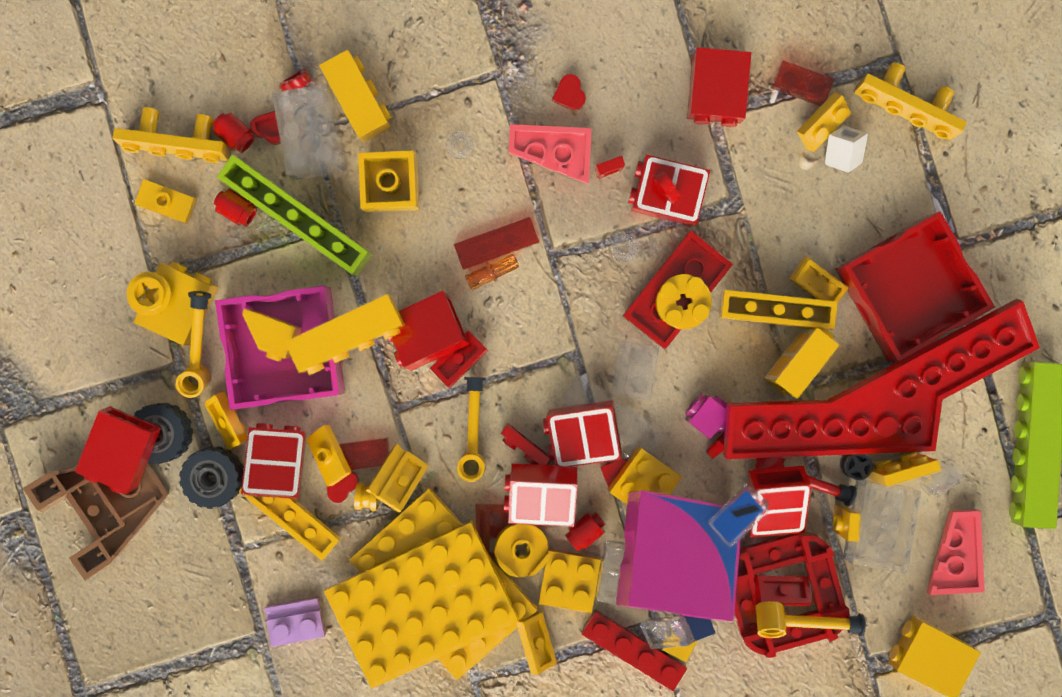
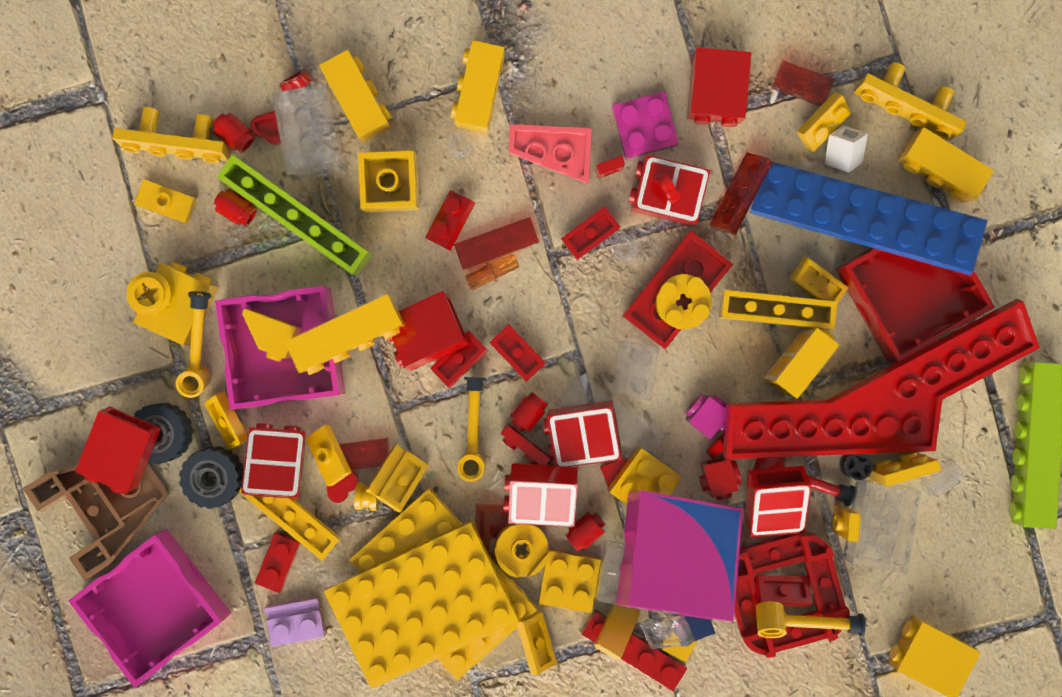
red tile [552,74,586,111] -> none
slope [708,484,769,547] -> none
coral wing [926,509,985,595] -> none
none -> dark pink tile [68,528,231,688]
none -> red plate [255,532,301,593]
none -> red plate [425,190,476,251]
none -> yellow brick [451,40,505,134]
none -> red plate [489,324,546,382]
none -> red brick [509,392,548,433]
none -> red plate [561,206,621,261]
none -> yellow tile [594,598,641,661]
none -> dark pink plate [612,91,679,160]
none -> red brick [699,456,742,500]
none -> clear red plate [709,152,773,235]
none -> blue plate [750,160,988,275]
none -> yellow brick [897,127,994,203]

